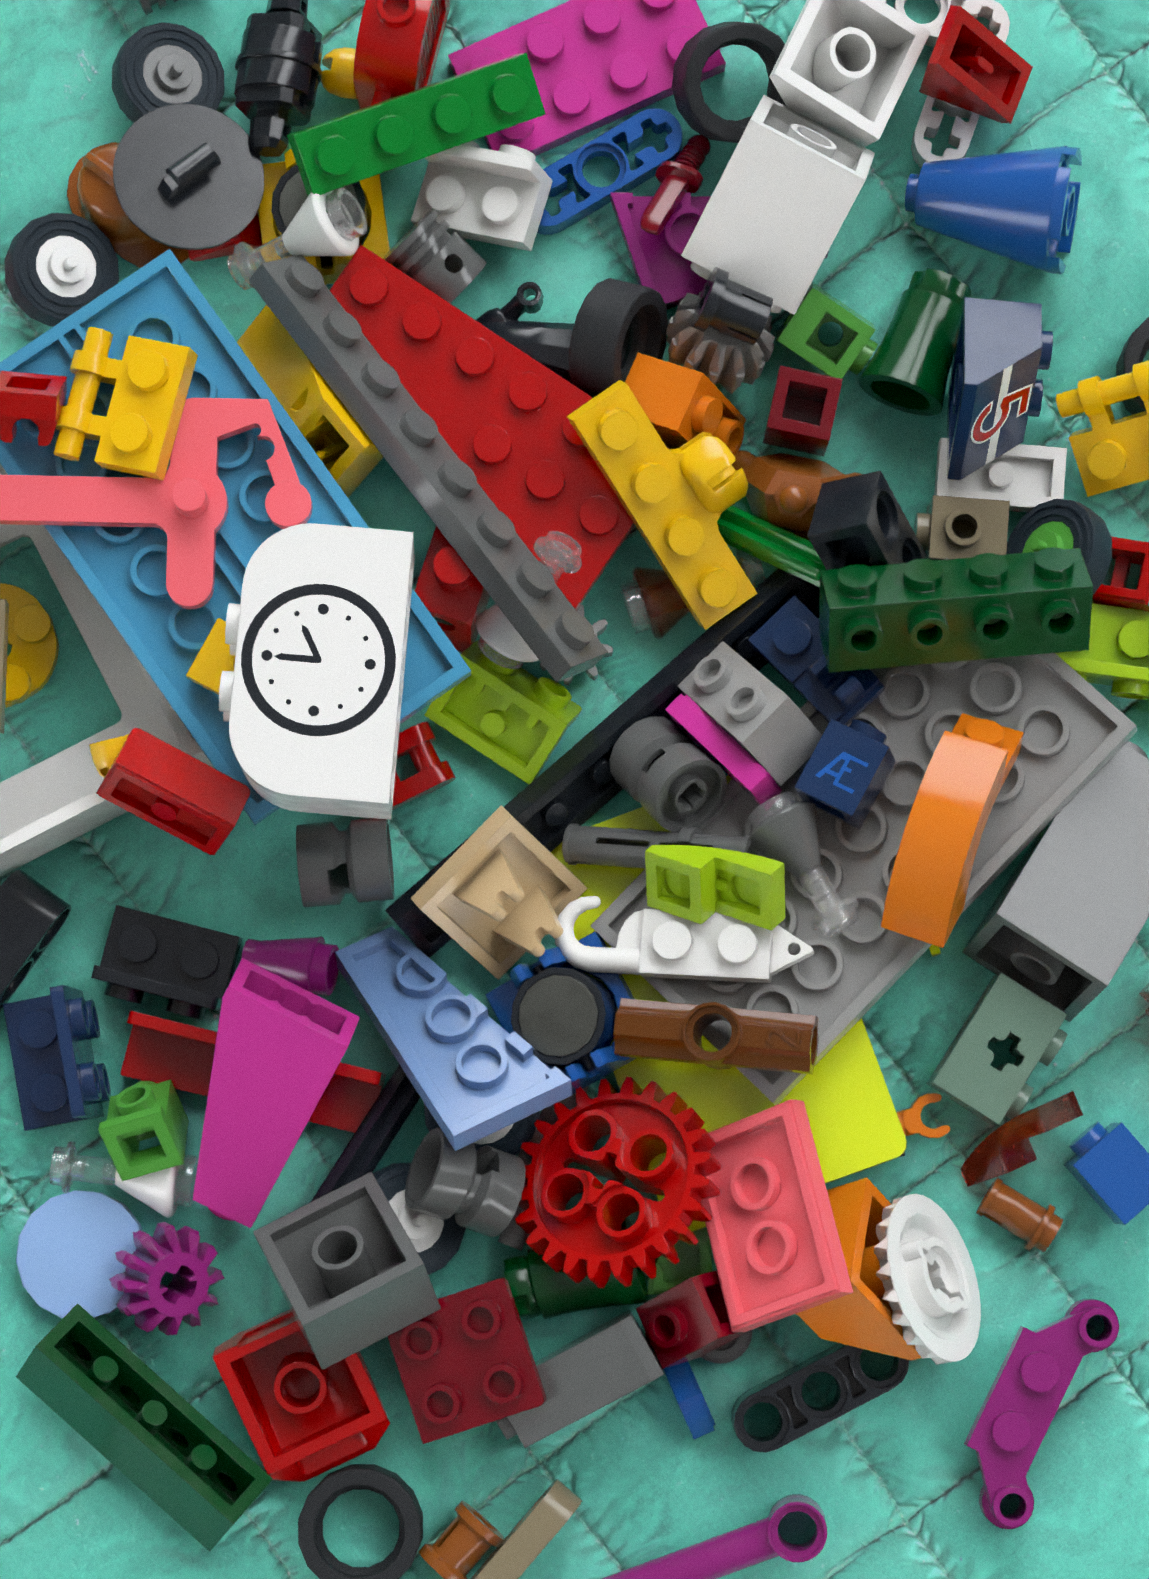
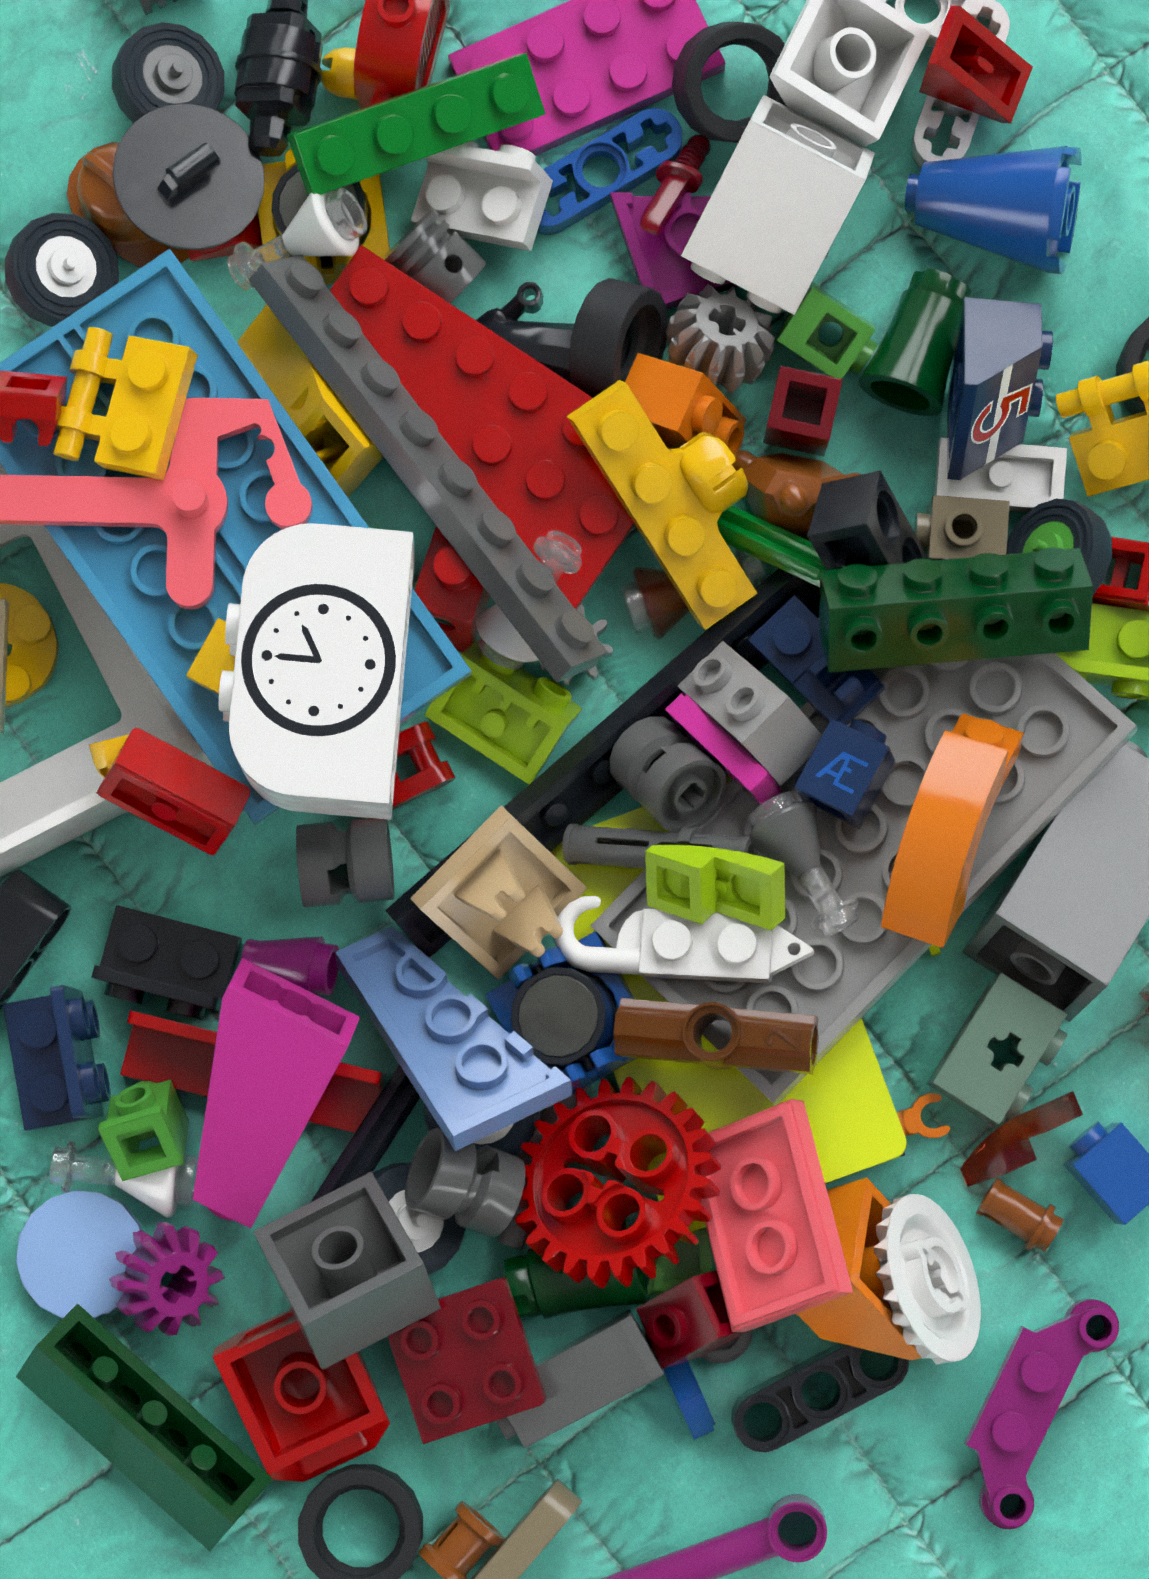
black bush [691,267,773,346] -> none

